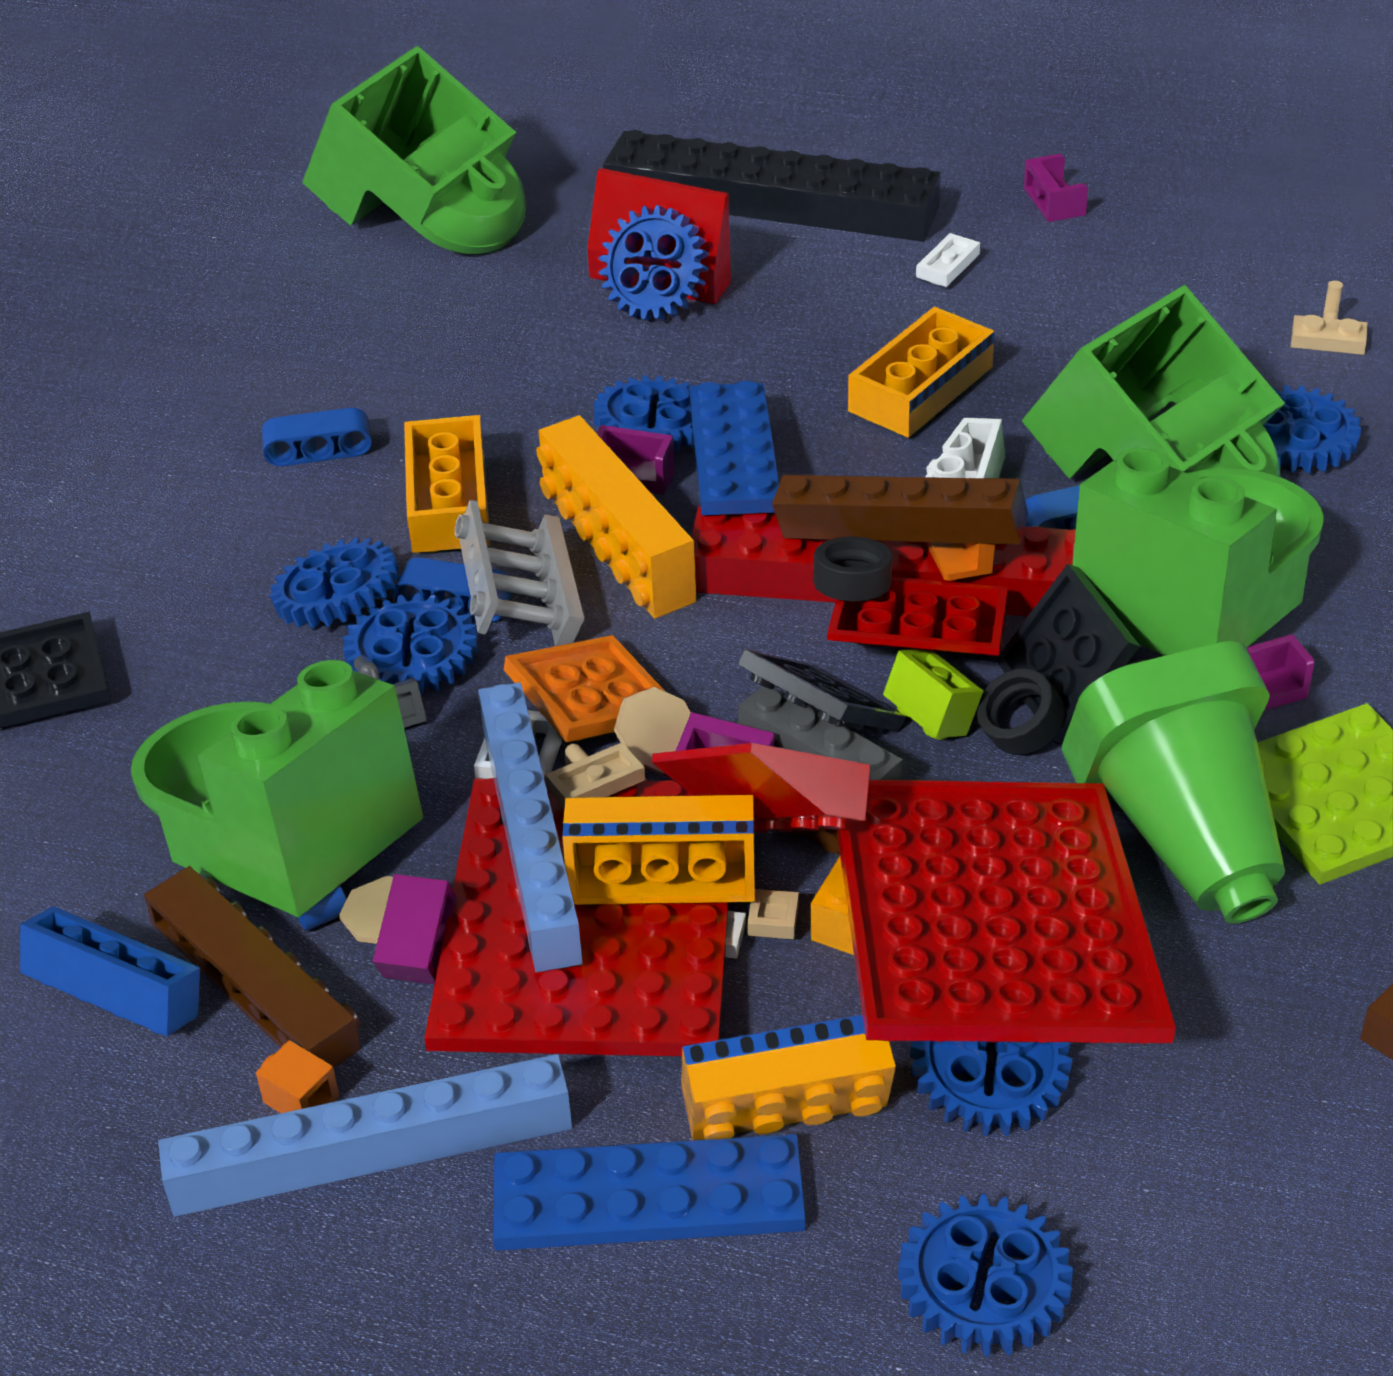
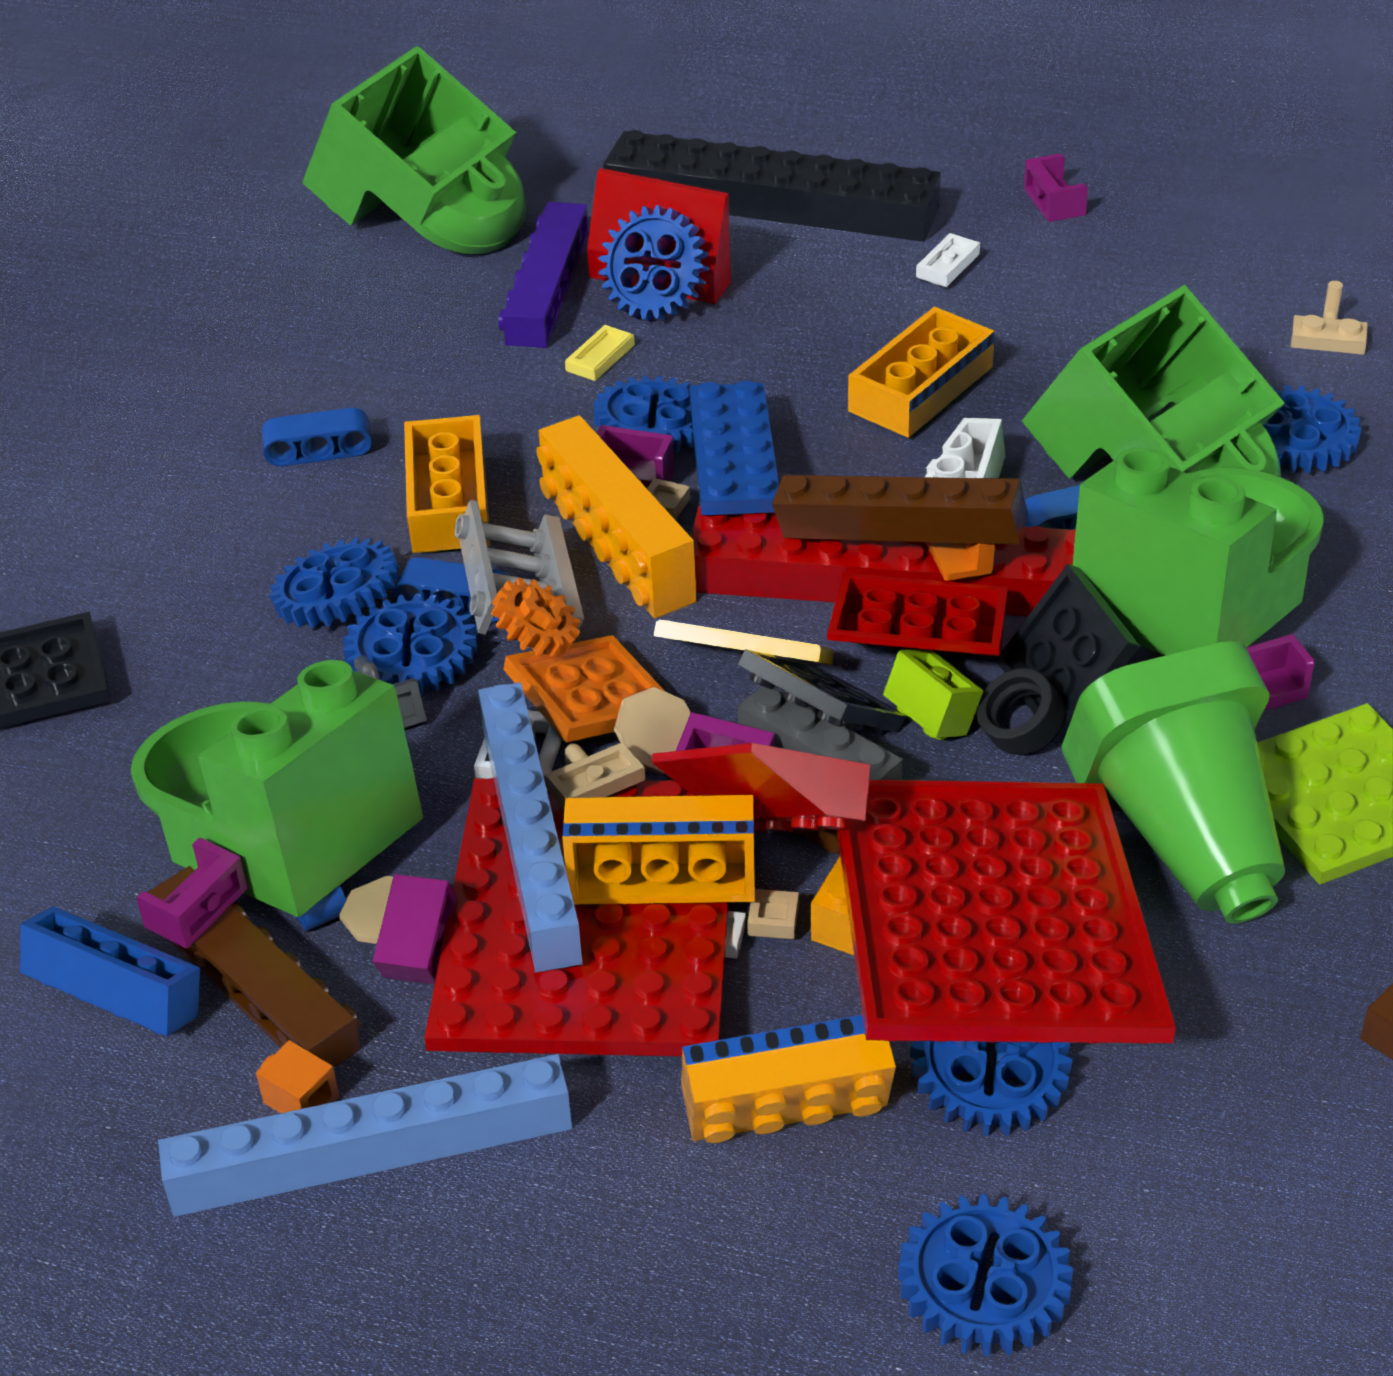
blue plate [493,1134,805,1251] -> none
black tyre [813,536,893,602] -> none
none -> magenta panel [136,837,248,949]
none -> orange gear [491,578,581,658]
none -> dark purple brick [498,202,589,348]
none -> light yellow tile [565,325,635,381]
none -> tan plate [647,478,690,520]
none -> tile [654,620,834,665]

